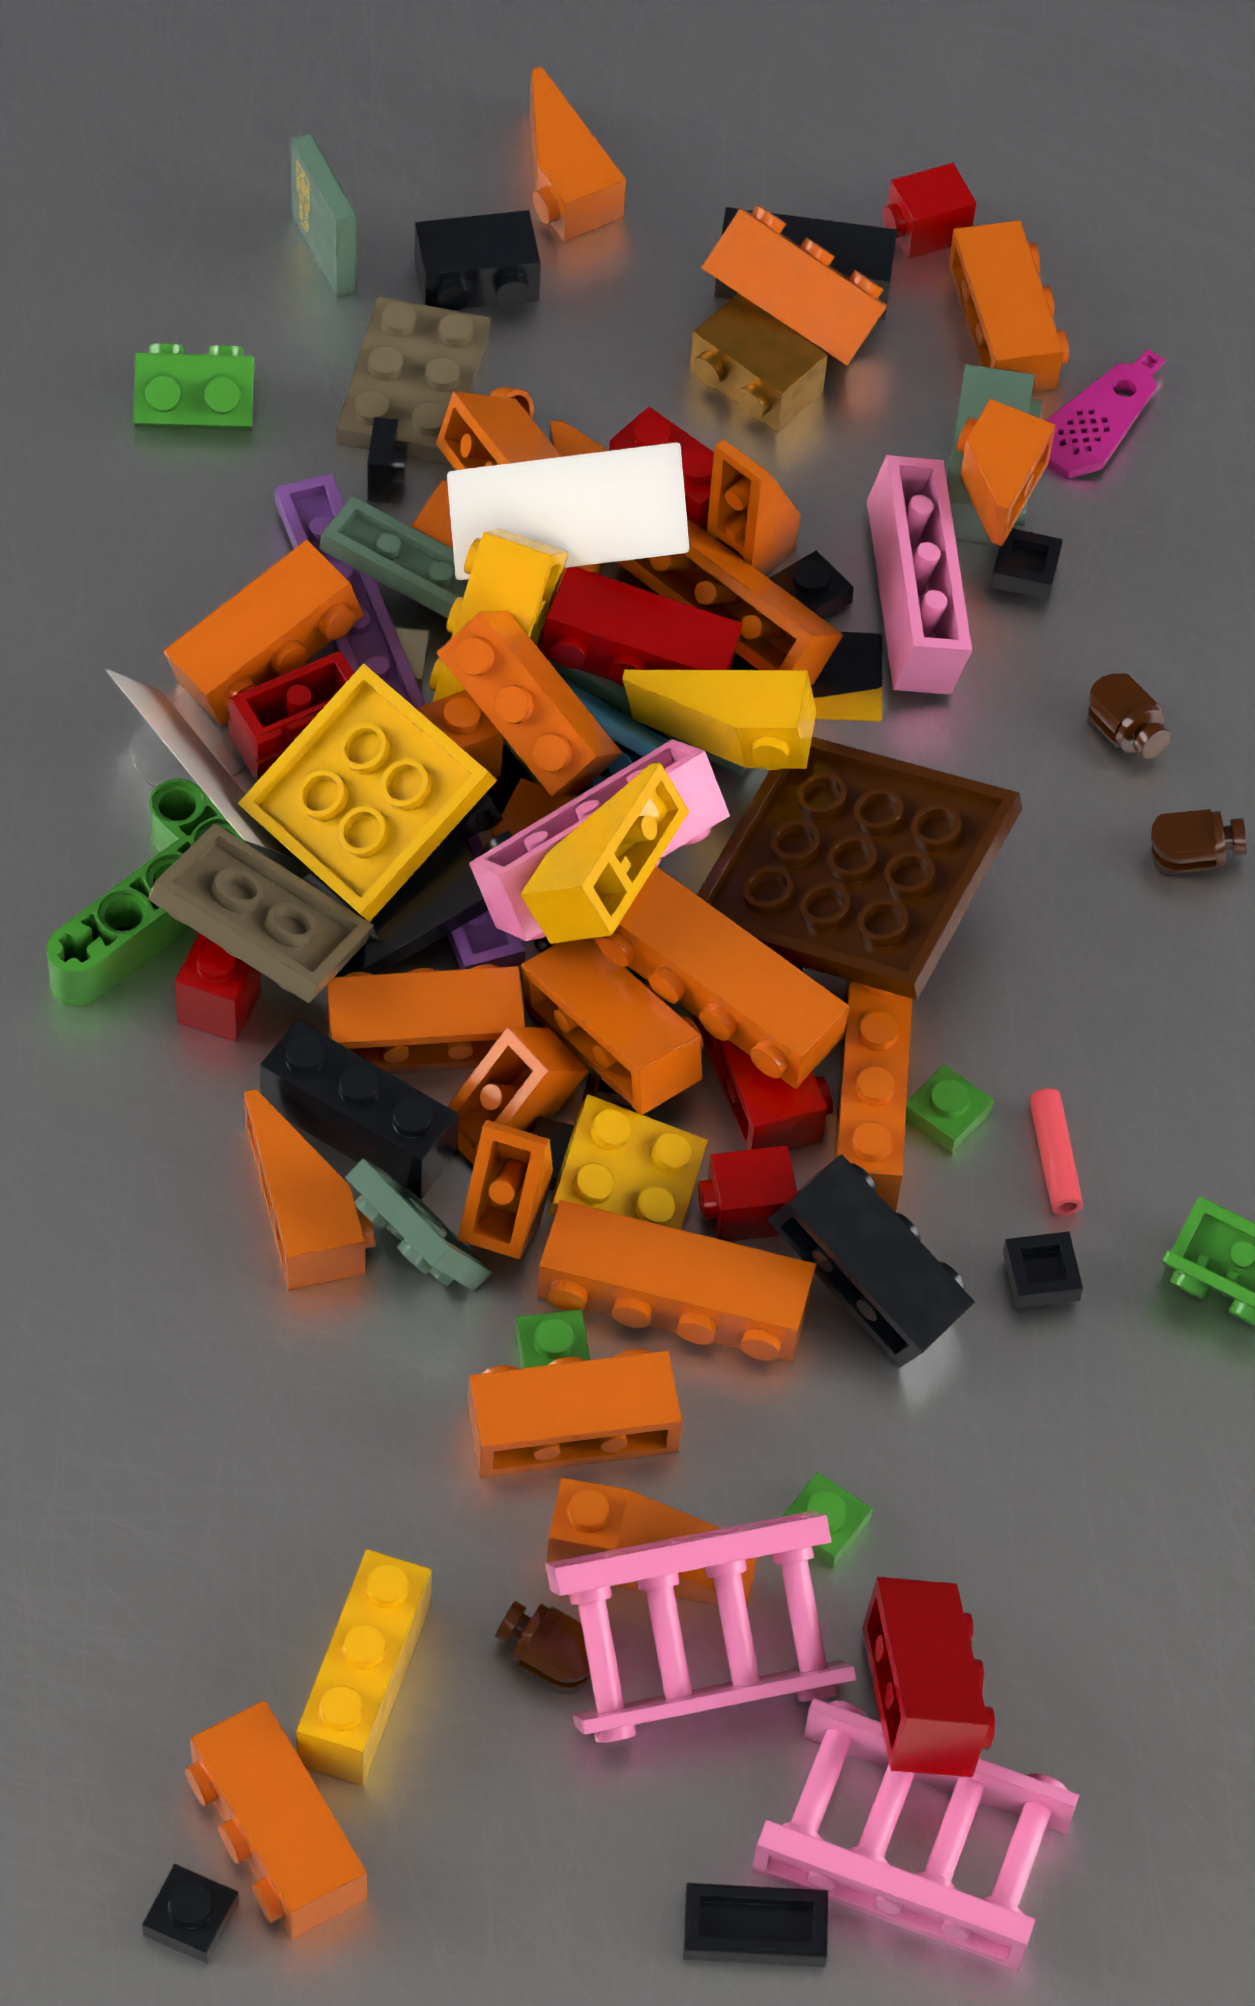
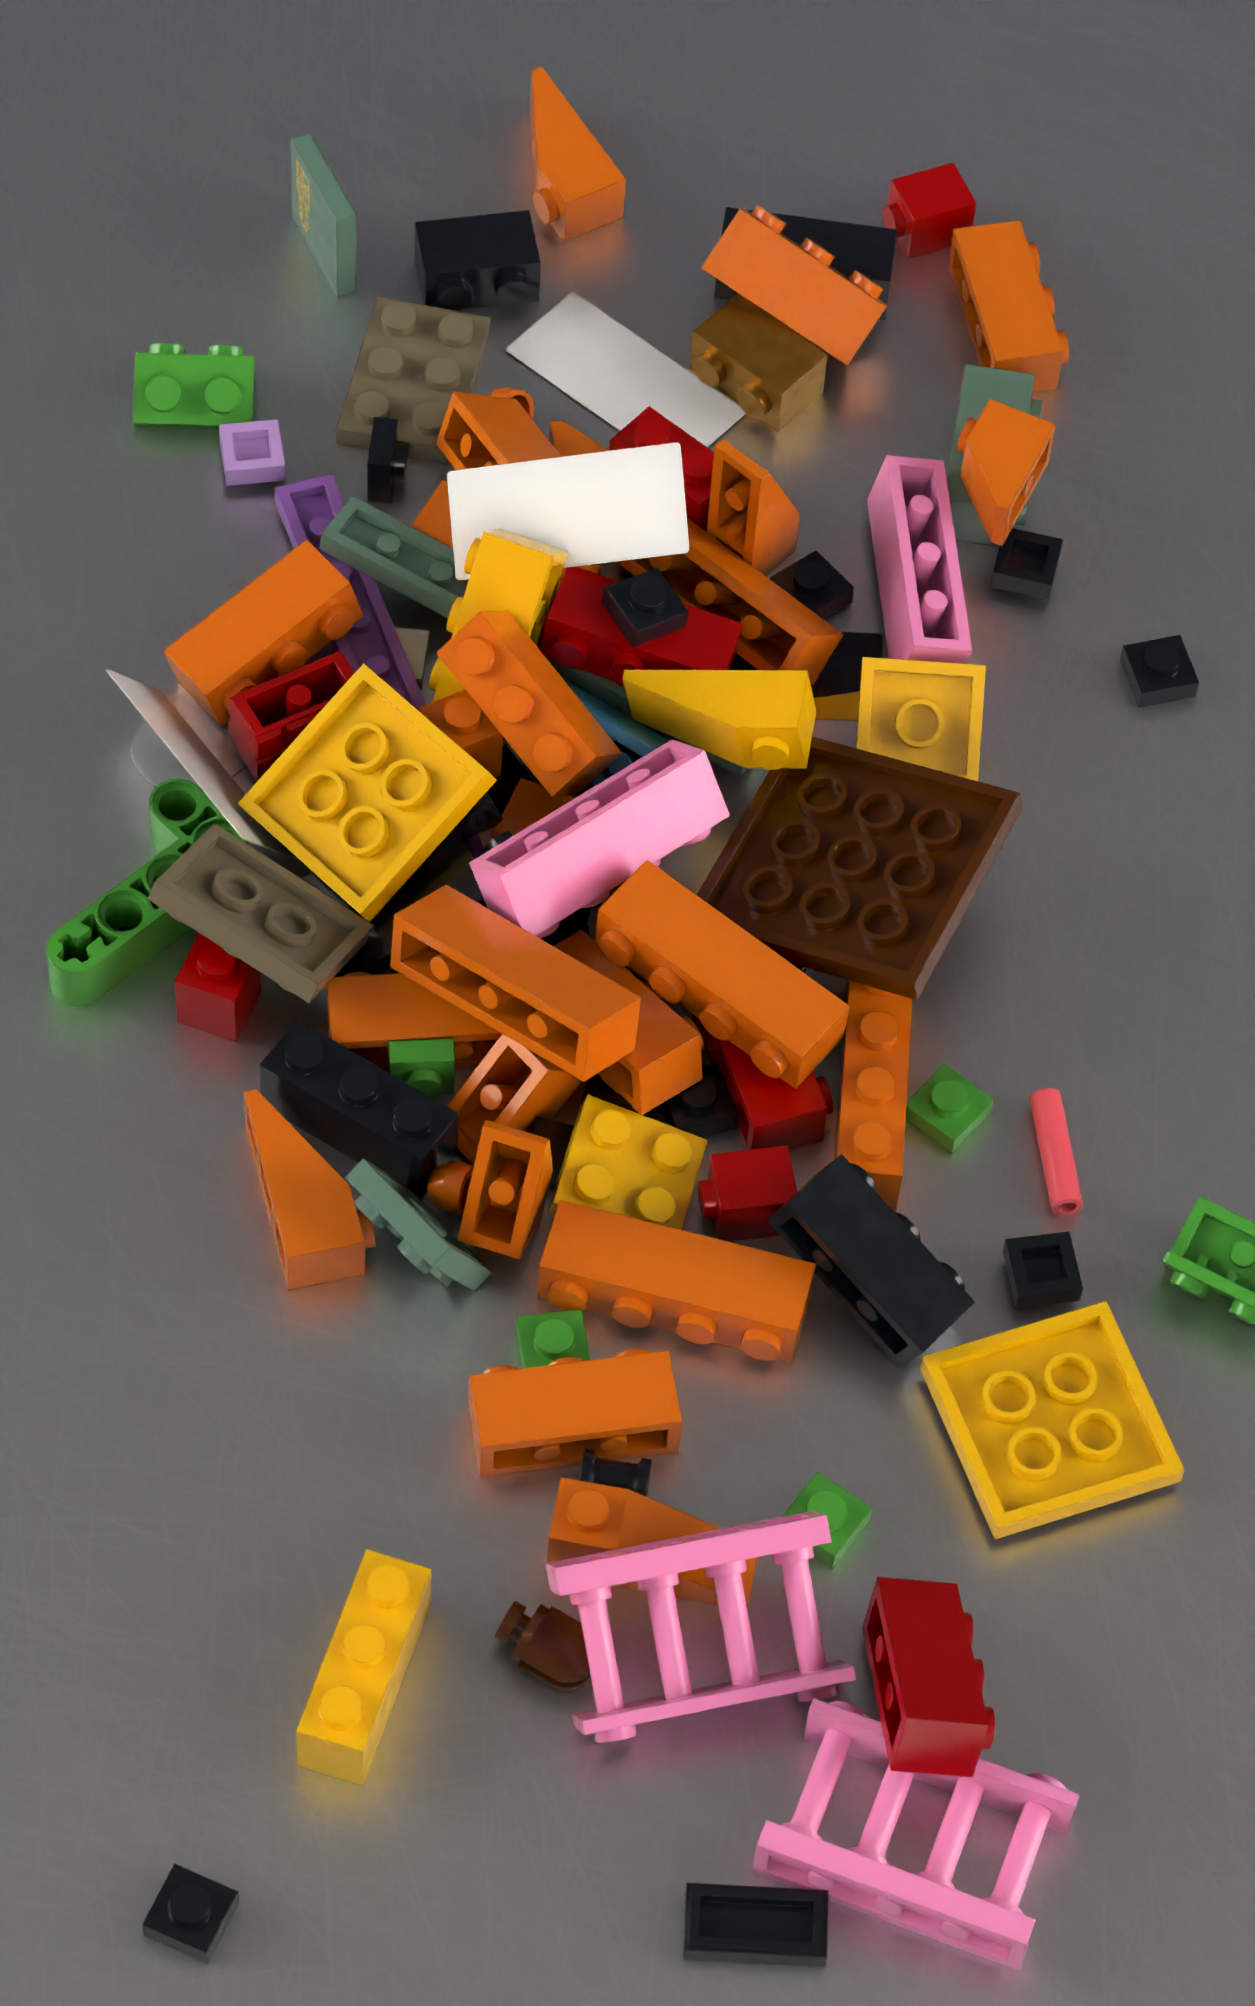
orange brick [185,1700,367,1939] -> none
yellow slope [520,762,690,944] -> none
dark pink piece [1046,349,1166,479] -> none
reddish brown arm [1088,673,1171,759] -> none
reddish brown arm [1151,809,1247,875] -> none
none -> lavender plate [219,419,286,486]
none -> bright green plate [388,1039,455,1098]
none -> orange brick [390,885,641,1082]
none -> orange hinge [426,1161,474,1216]
none -> white sticker [506,292,746,447]
none -> black bush [579,1448,652,1497]
none -> black plate [601,568,689,647]
none -> black plate [661,1063,739,1138]
none -> yellow plate [856,657,986,781]
none -> yellow plate [920,1301,1185,1539]
none -> black plate [1120,635,1199,708]

